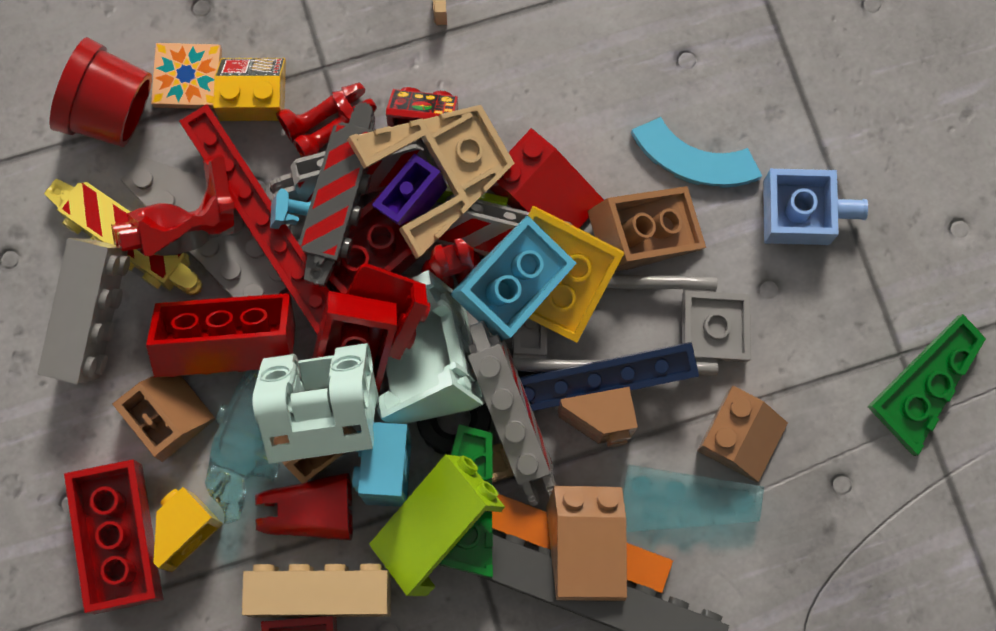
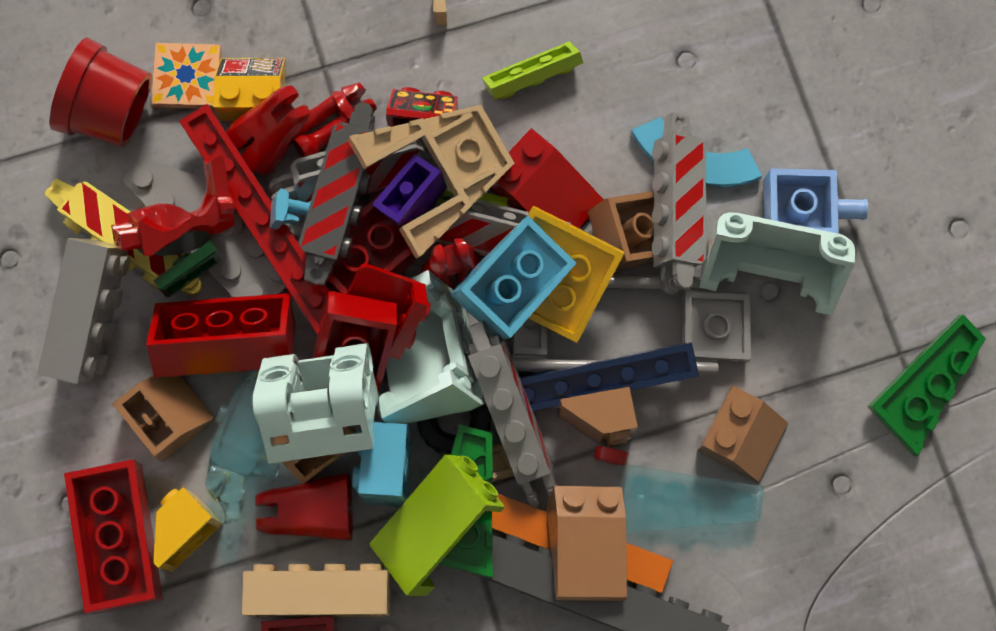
none -> dark green plate [153,241,222,298]
none -> red piece [226,85,311,175]
none -> lime plate [482,41,583,100]
none -> red tile [593,446,629,466]
none -> light grey hinge [652,112,706,295]
none -> light aqua windscreen [699,212,855,315]

